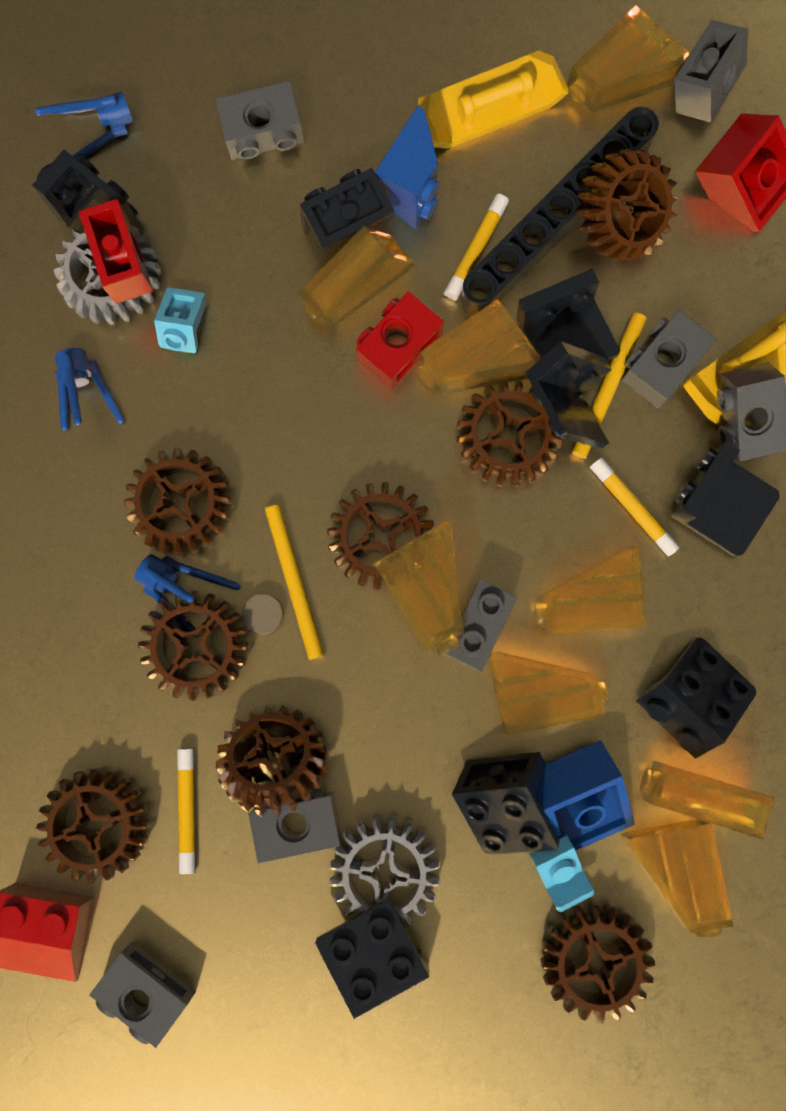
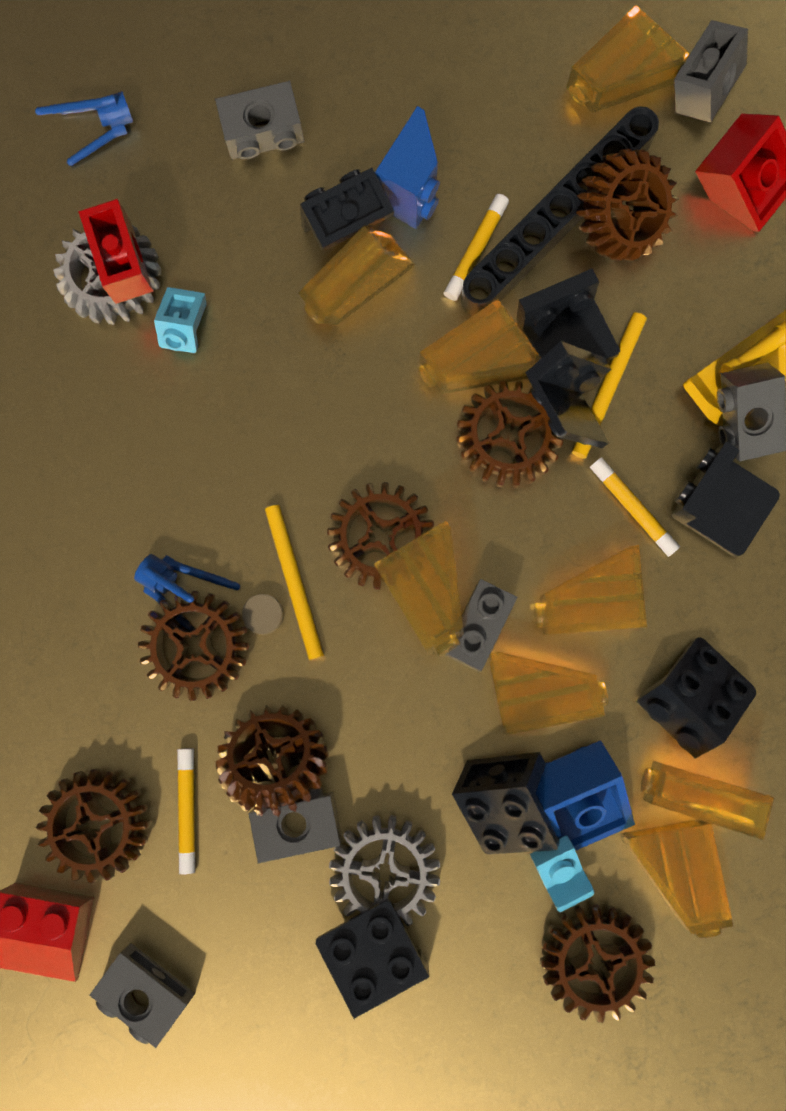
black bracket [32,150,142,232] -> none
blue plant [55,348,125,431] -> none
reddish brown gear [123,448,233,556] -> none
red brick [356,291,444,390] -> none
yellow piece [417,50,569,149] -> none
dark grey brick [622,310,717,409] -> none

